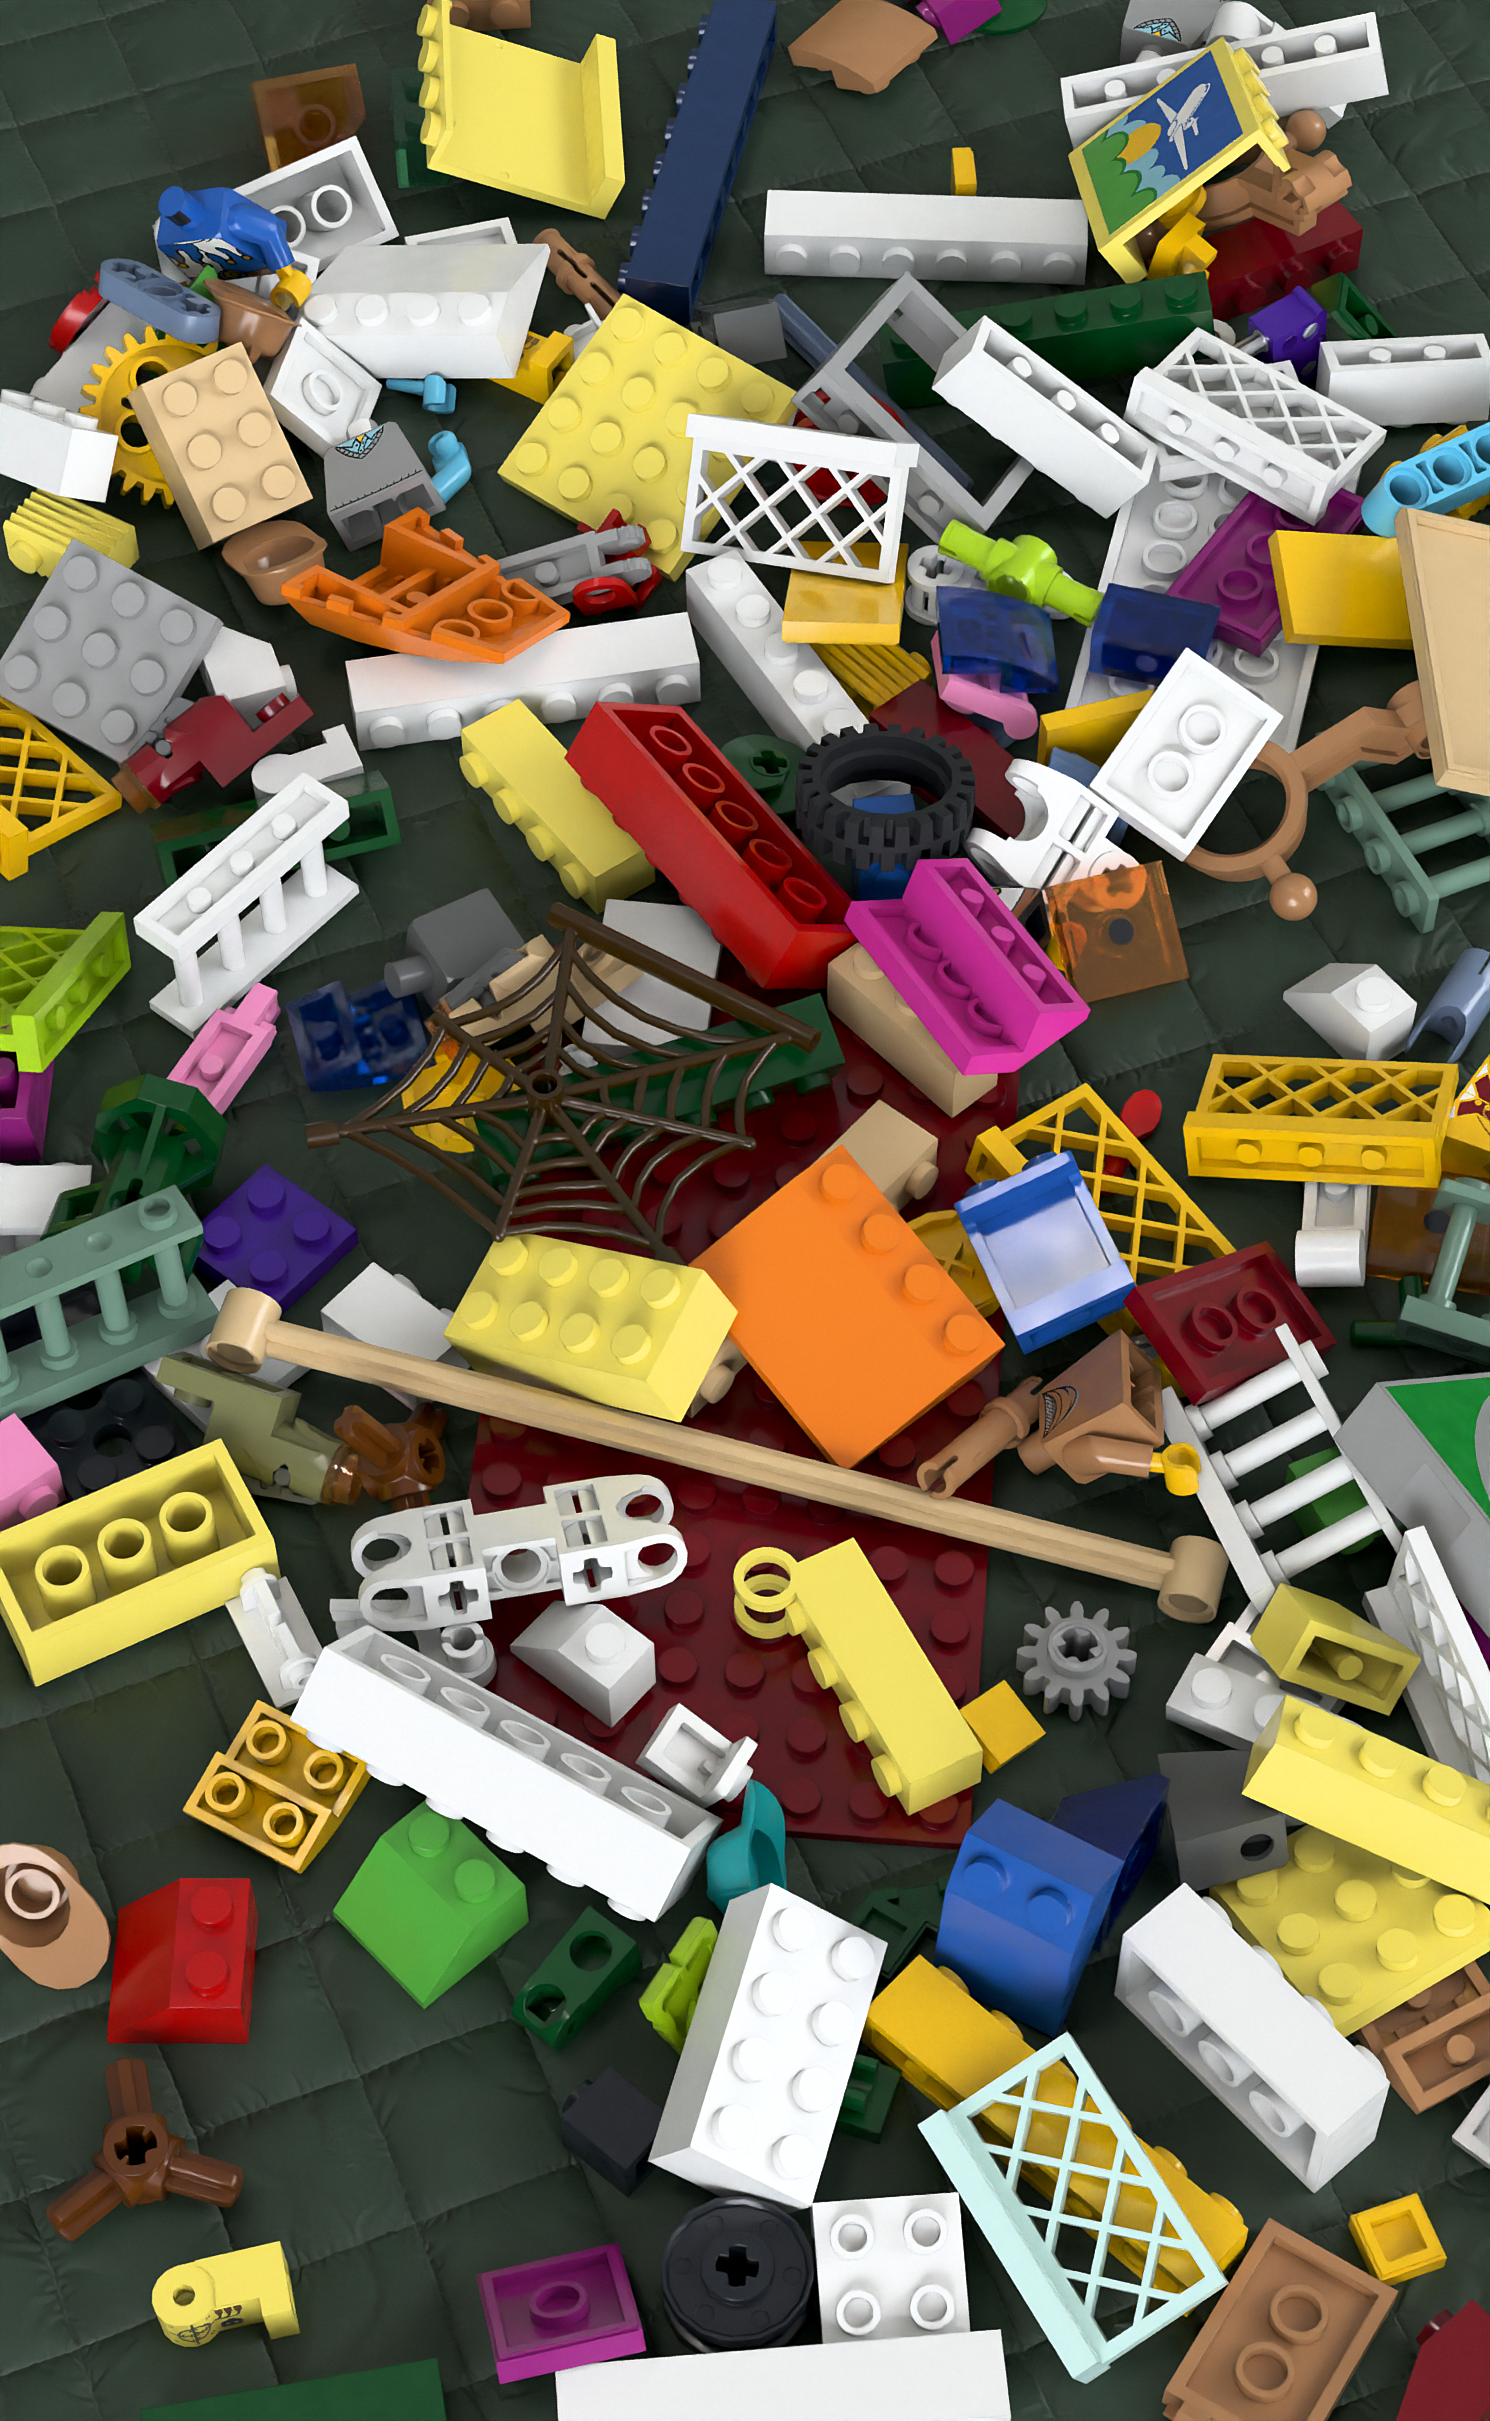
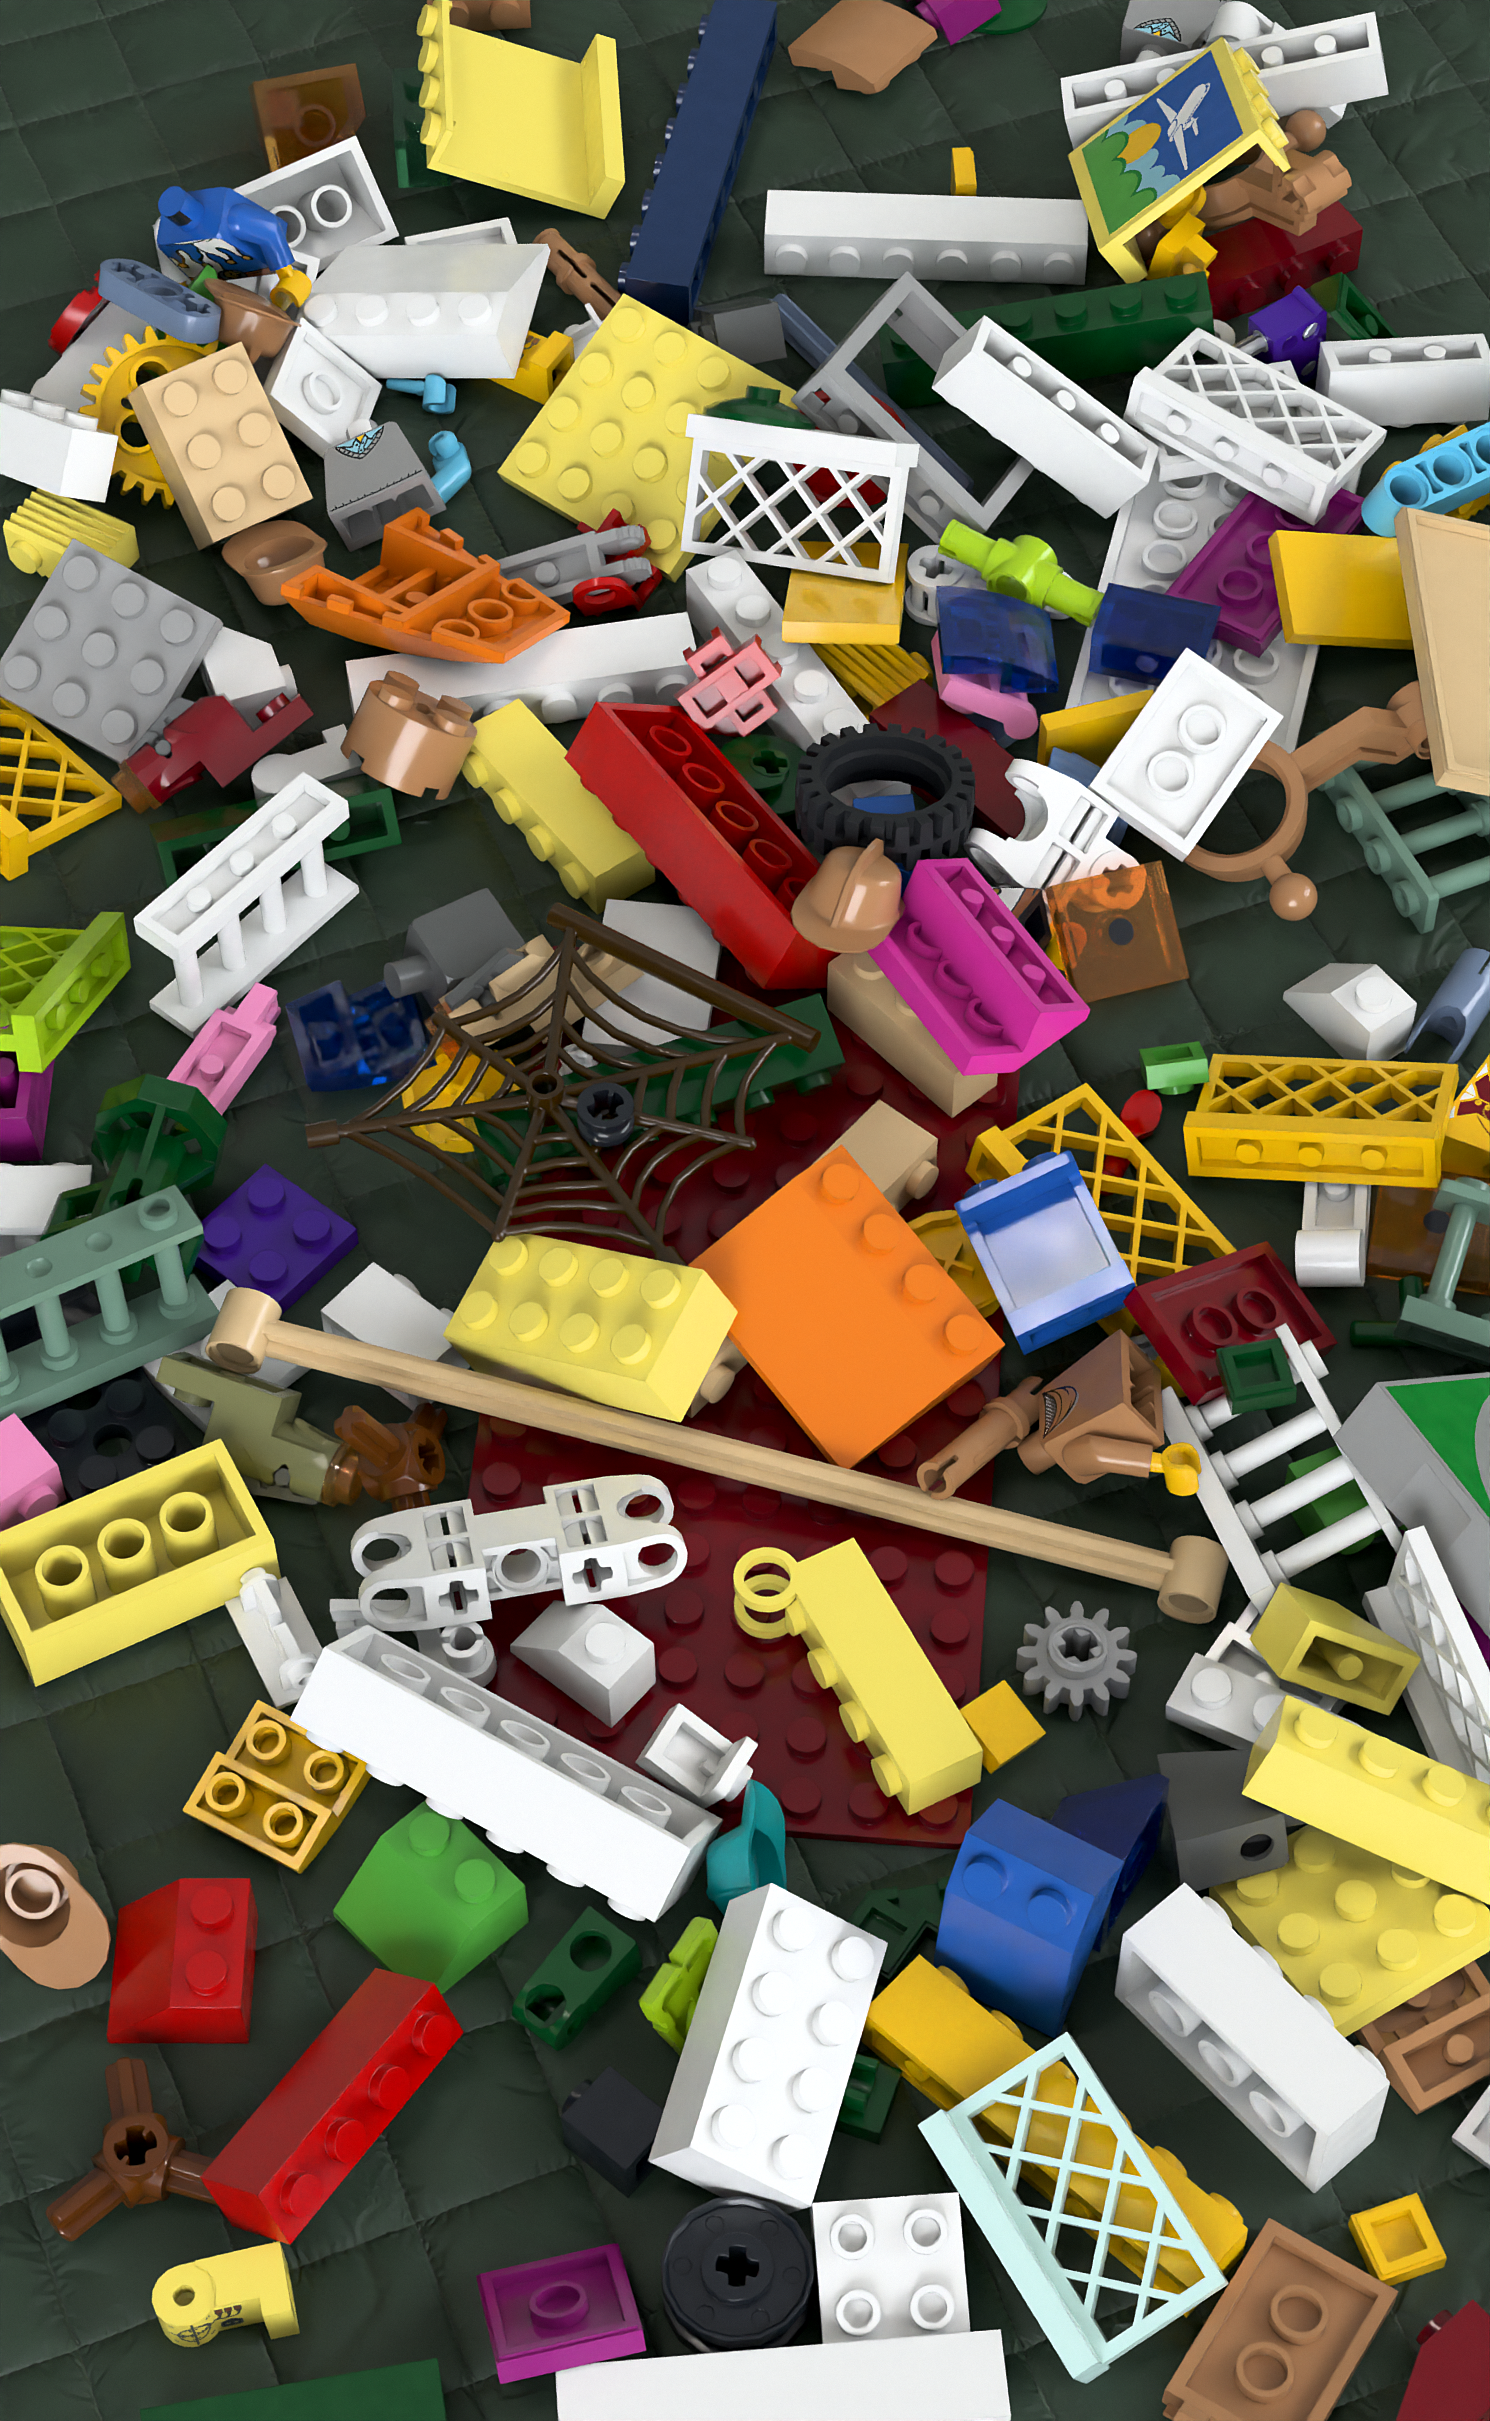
none -> red brick [200,1968,464,2245]
none -> medium nougat brick [340,671,477,800]
none -> black bush [576,1082,635,1147]
none -> piece [673,626,783,737]
none -> dark green dish [702,385,816,430]
none -> medium nougat piece [790,838,905,953]
none -> bright green plate [1139,1041,1209,1095]
none -> dark green tile [1215,1337,1297,1415]

